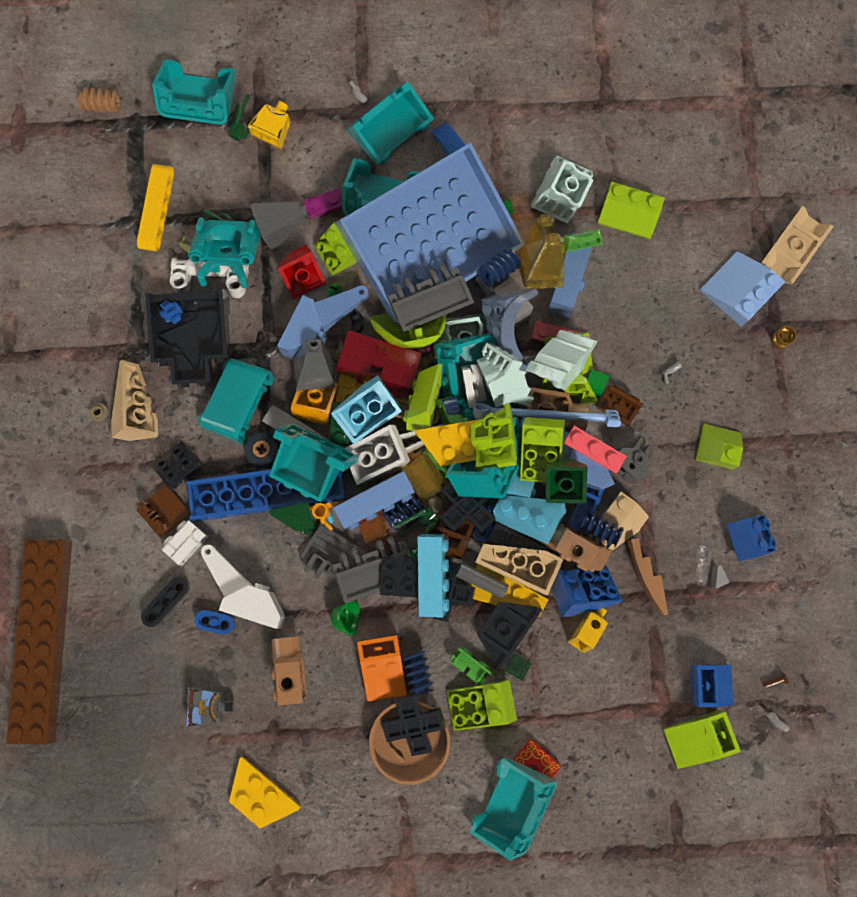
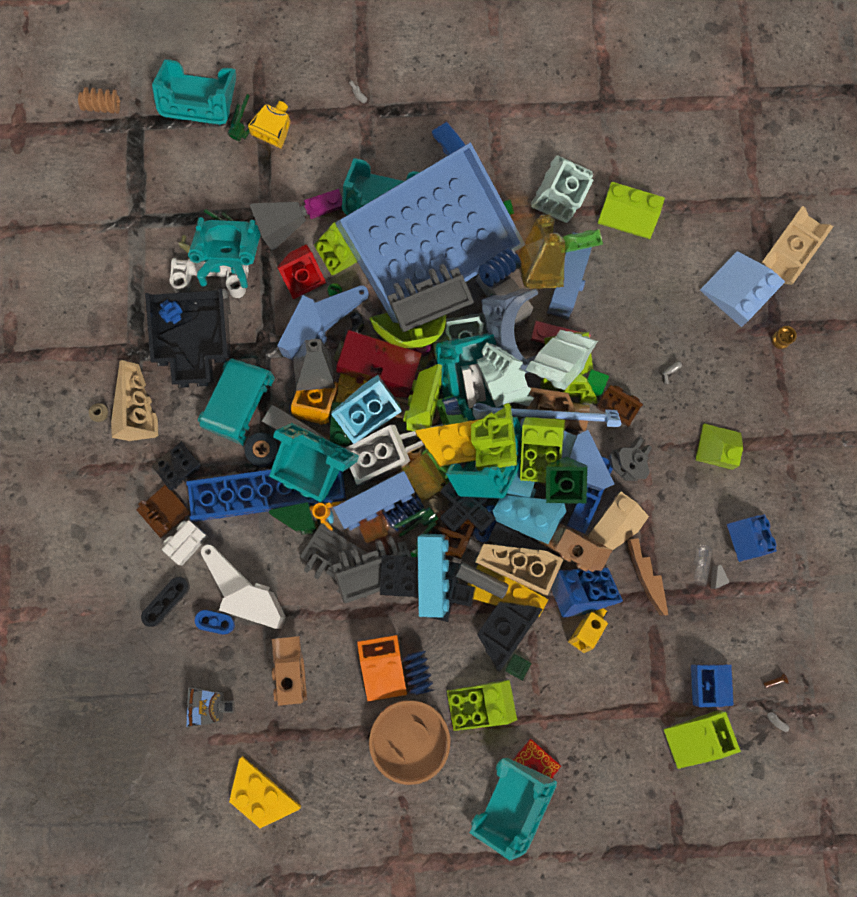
reddish brown brick [6,539,72,745] -> none
yellow beam [137,164,174,252] -> none
green helmet [331,601,360,636] -> none
teal windscreen [346,82,434,165] -> none
black plate [381,693,446,757] -> none
bright green hinge [450,648,491,685] -> none
coral plate [564,426,627,474] -> none
dark blue piece [578,512,624,549] -> none

